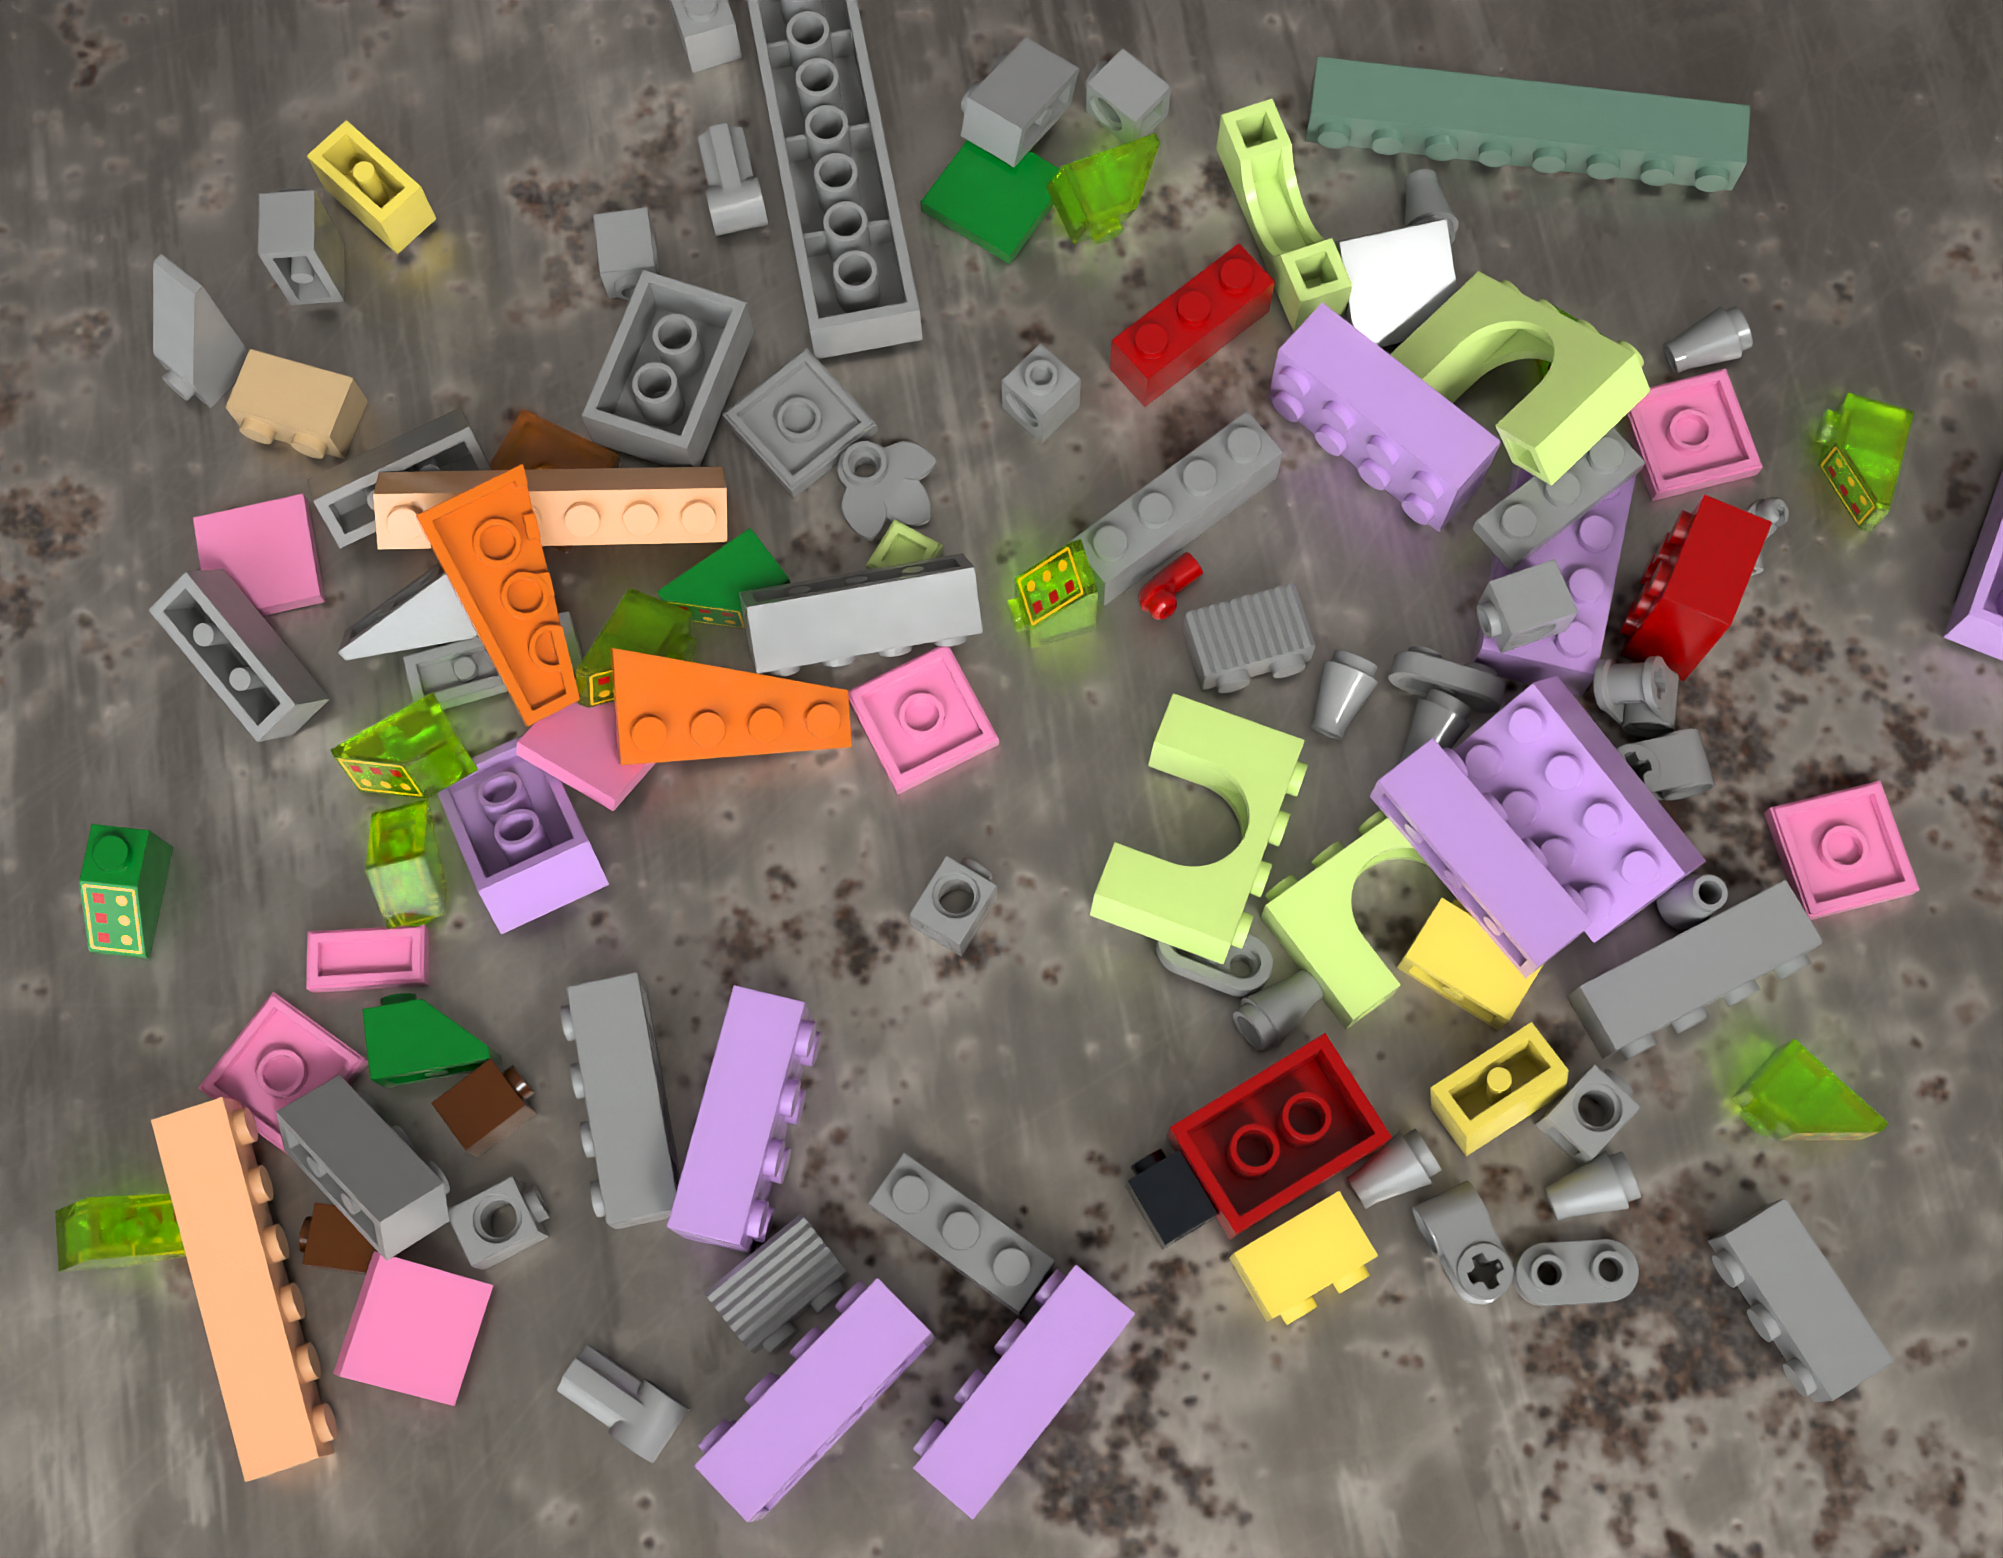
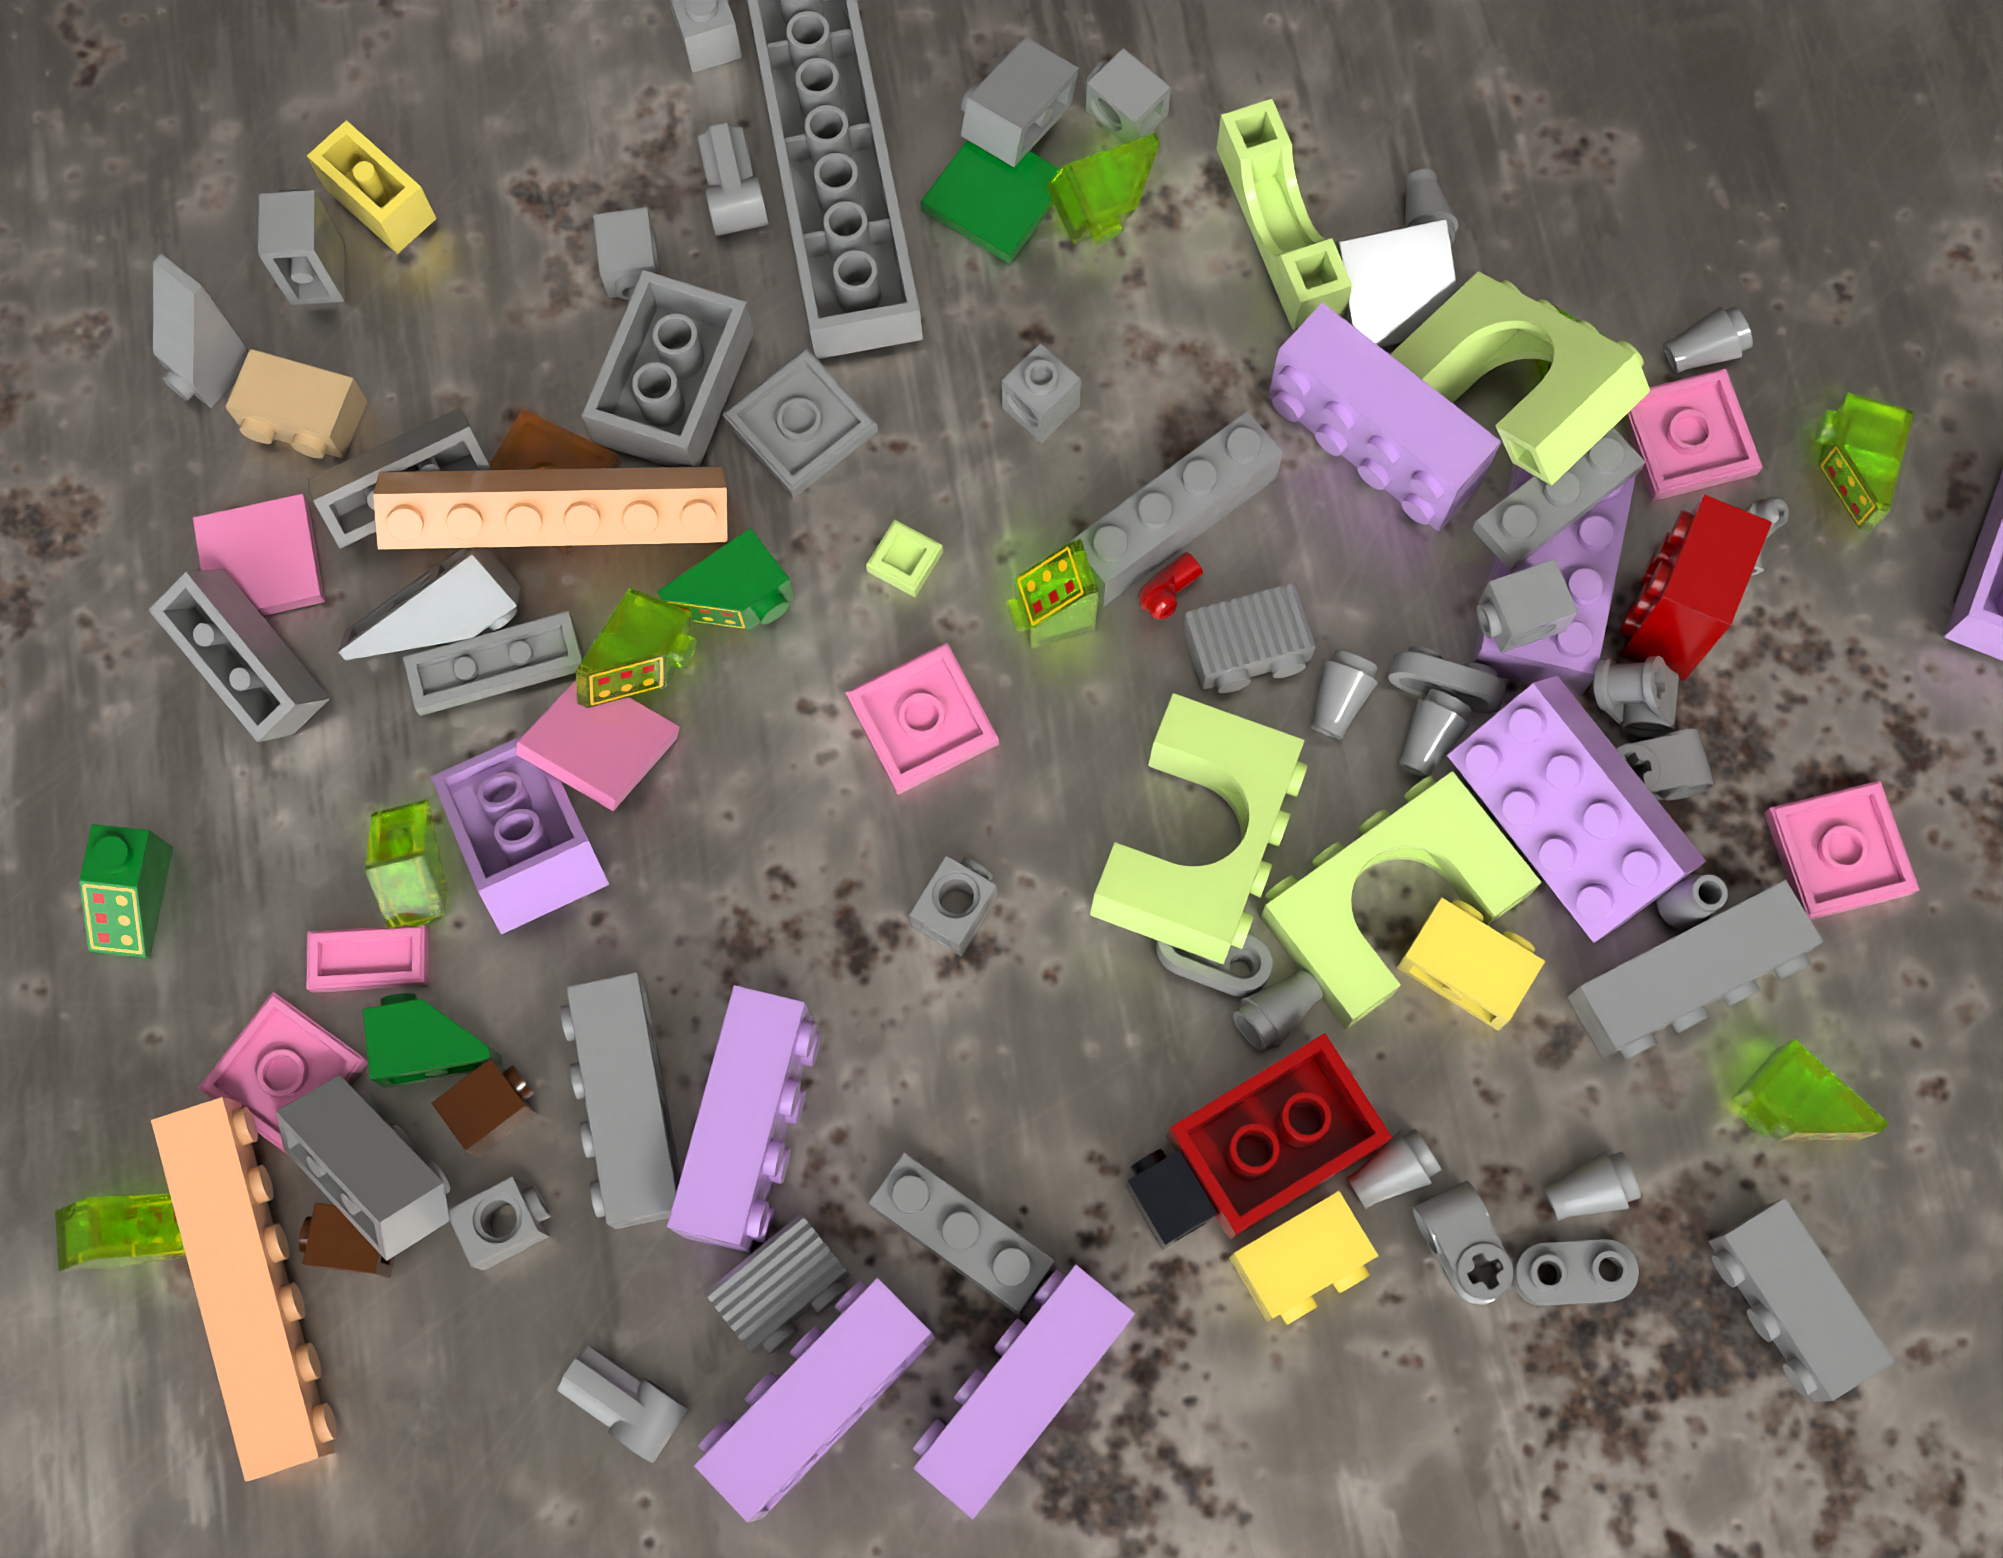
clear neon green slope [330,692,479,799] -> none
bright pink tile [333,1251,493,1406] -> none
orange wing [415,464,580,727] -> none
orange wing [610,648,852,765] -> none
brick [739,553,983,677] -> none
light grey plate [838,441,937,541] -> none
red brick [1110,243,1275,407] -> none
sand green brick [1305,56,1750,192] -> none
lavender brick [1370,738,1593,979] -> none
light yellow brick [1431,1022,1569,1157] -> none
light grey brick [1535,1064,1641,1166] -> none

